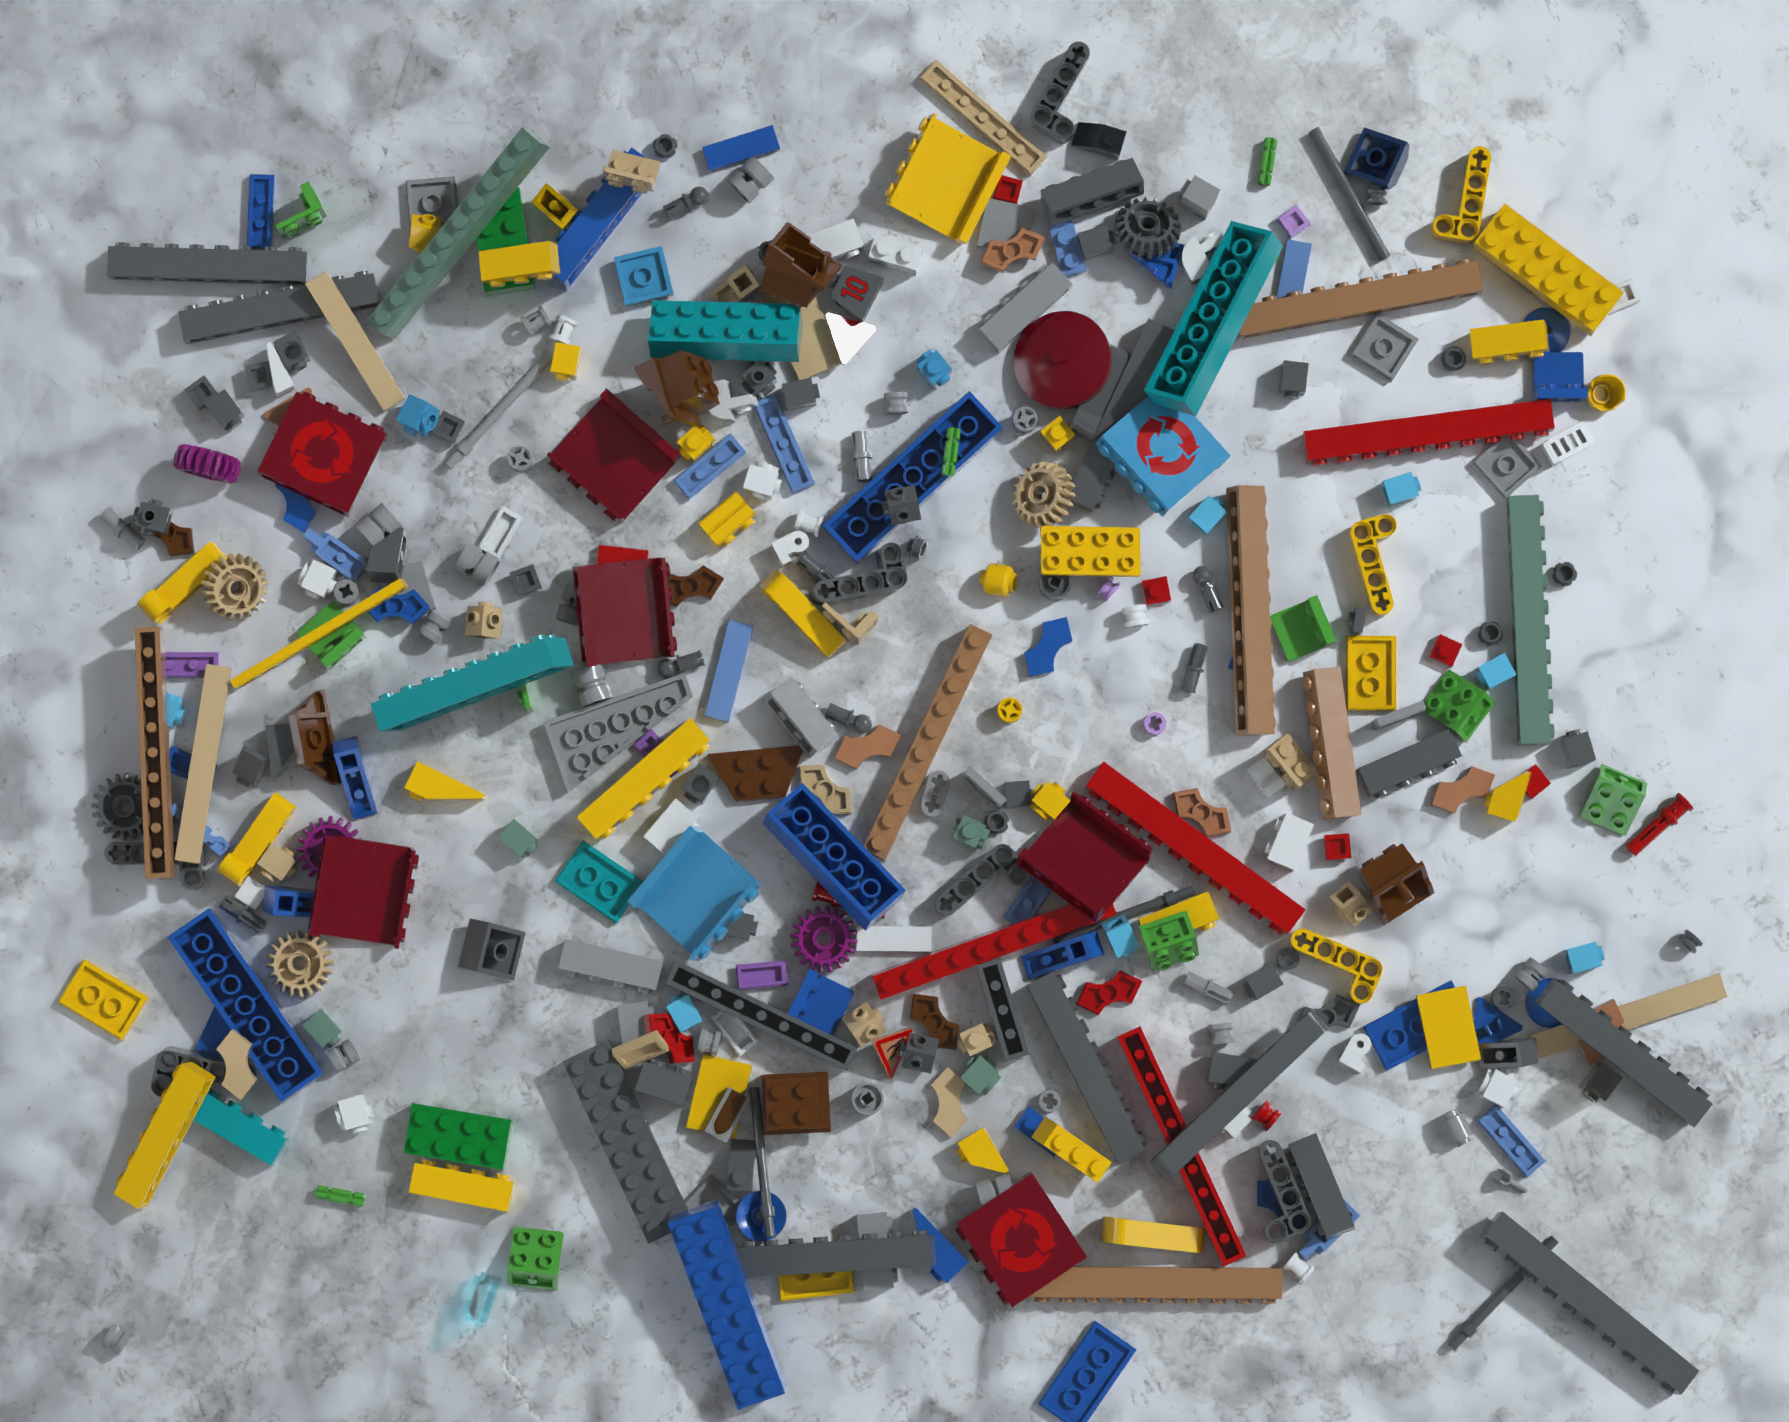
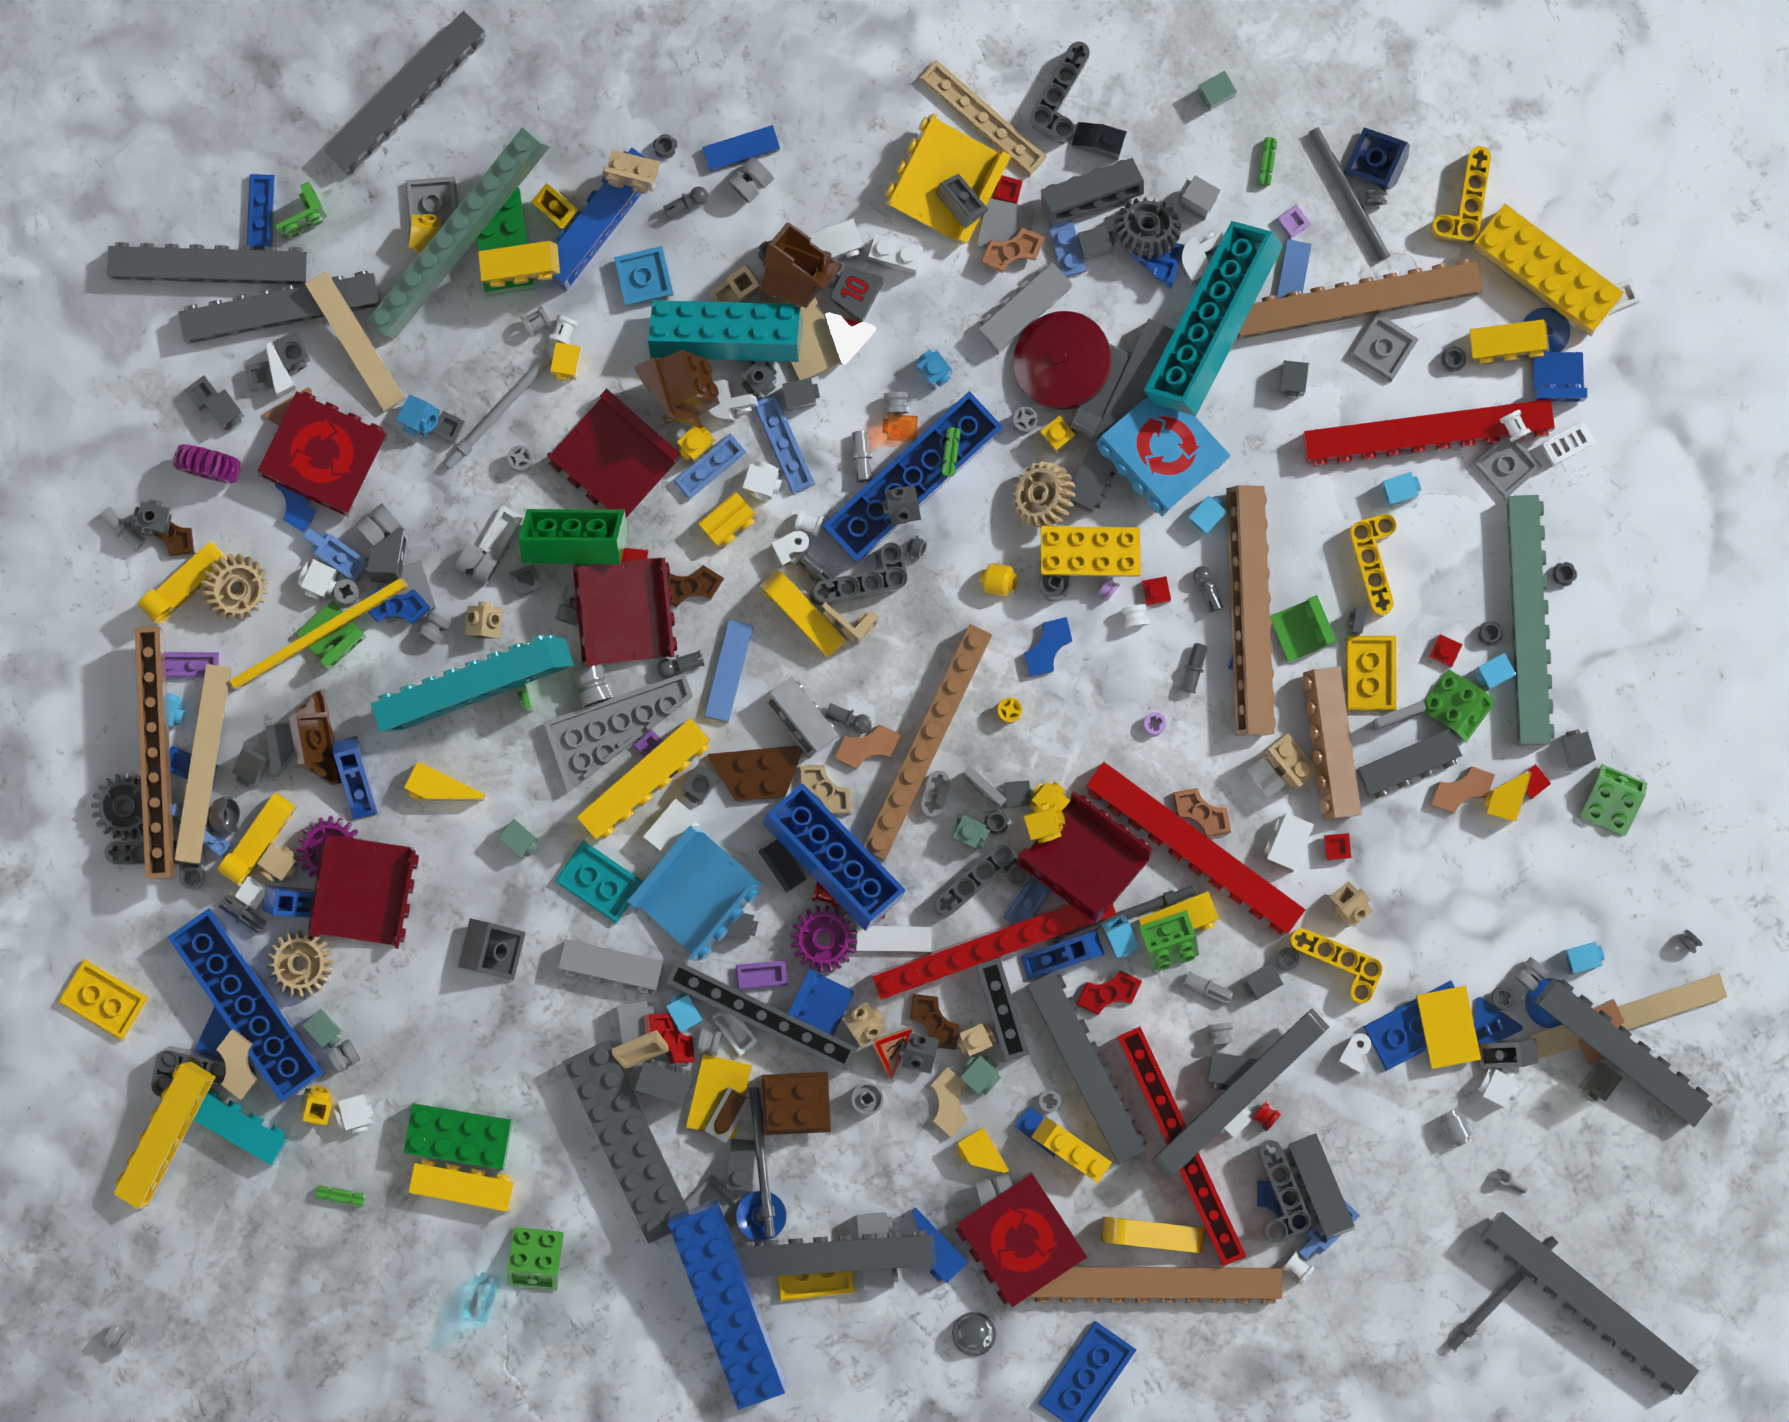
dark grey tile [1297,995,1360,1028] -> none
reddish brown piece [1359,843,1435,926] -> none
medium blue tile [1477,1104,1546,1178] -> none
yellow hair [1587,374,1626,412] -> none
red pin [1625,793,1694,857] -> none
none -> dark grey hair [208,797,240,835]
none -> yellow brick [300,1085,333,1125]
none -> dark grey brick [324,10,486,175]
none -> green brick [518,509,628,565]
none -> black panel [758,839,807,893]
none -> clear orange bracket [882,412,918,442]
none -> dark grey slope [936,173,988,228]
none -> dark grey helmet [952,1312,996,1356]
none -> yellow brick [1024,803,1065,843]
none -> sand green brick [1196,71,1237,111]
none -> white bush [1500,410,1531,442]

